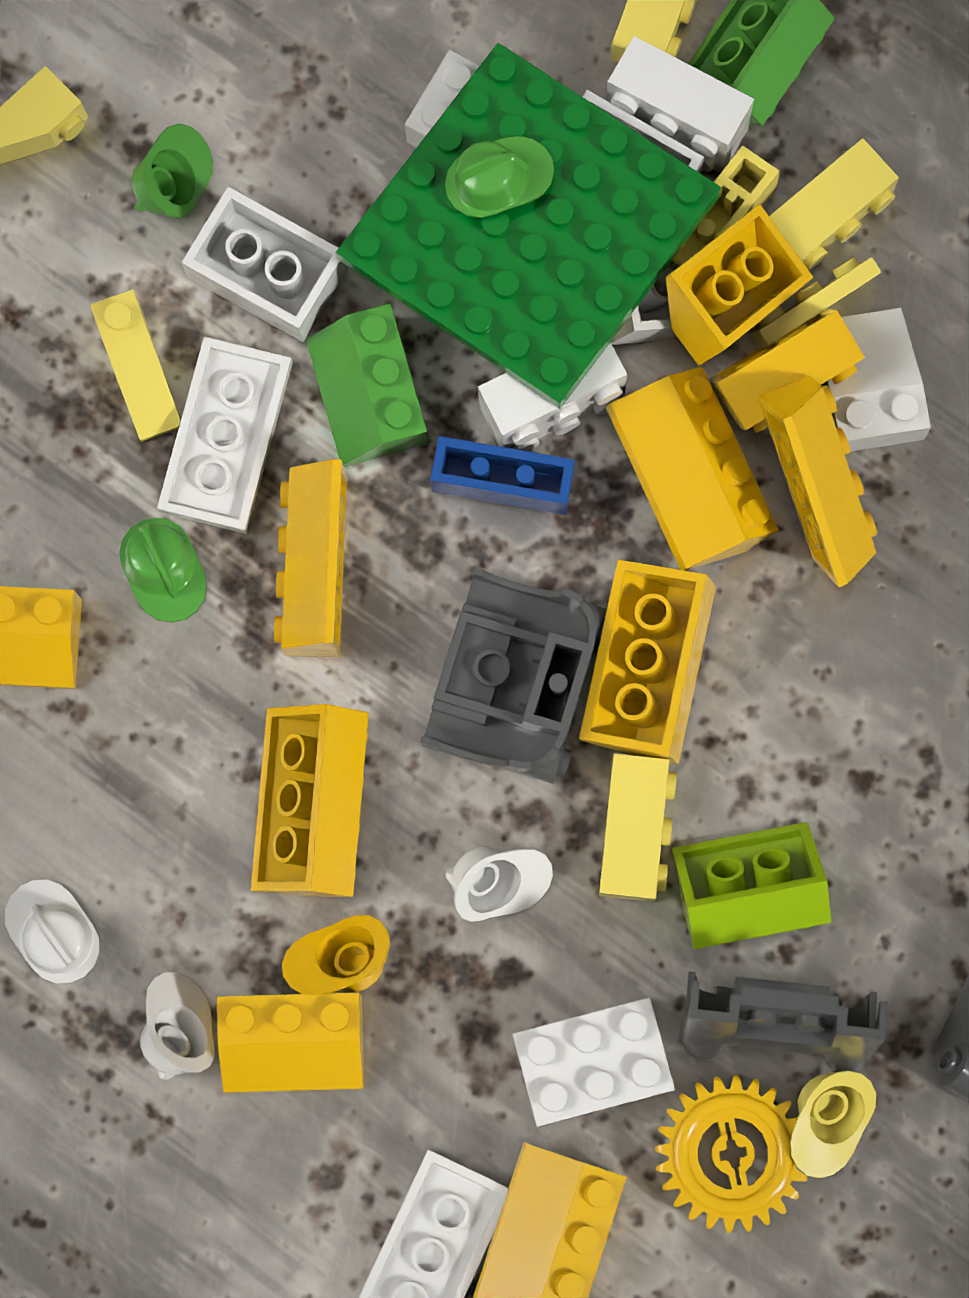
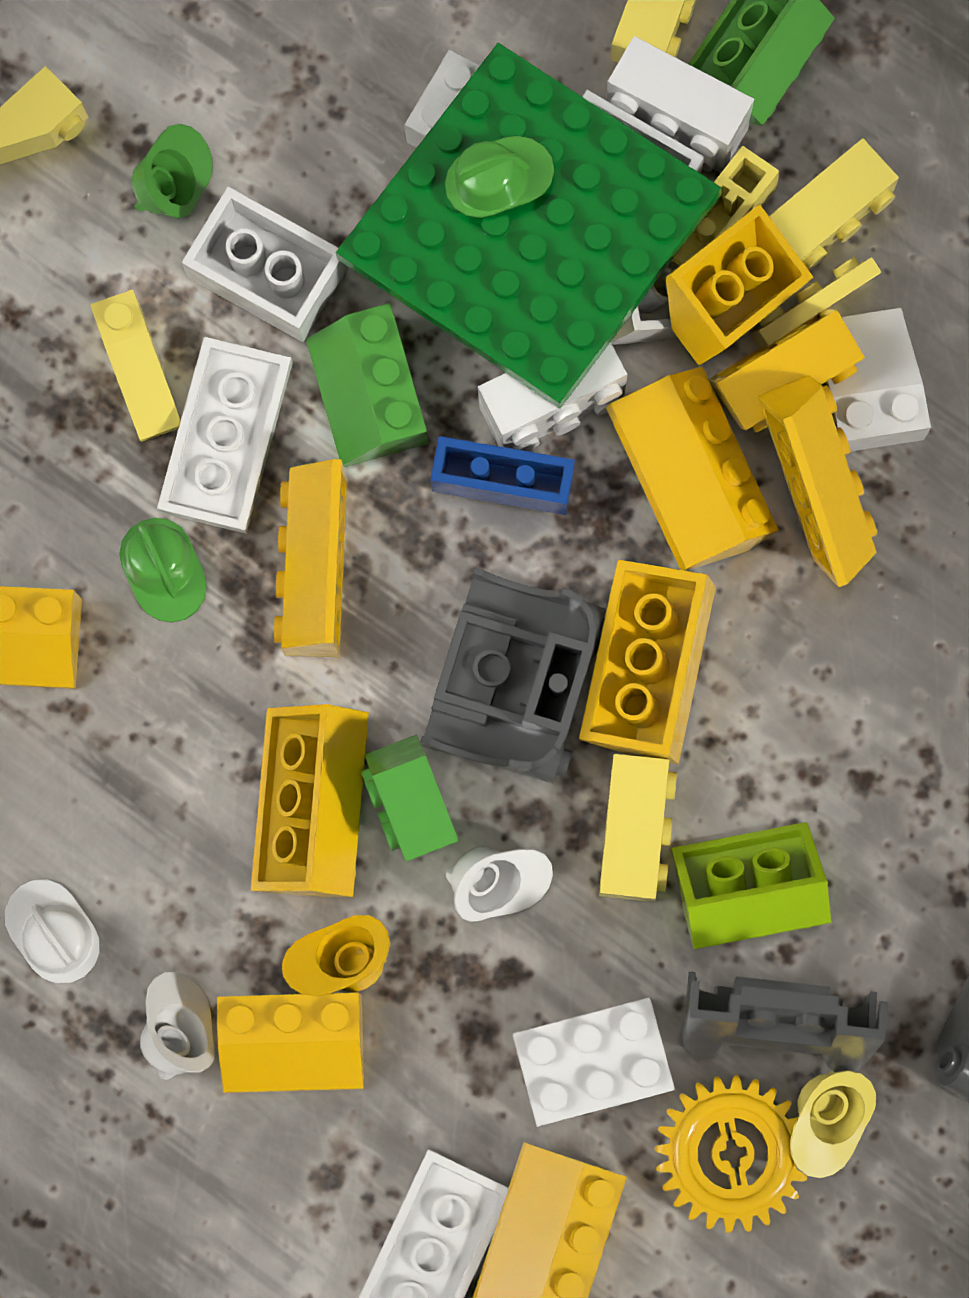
none -> bright green brick [361,734,459,862]

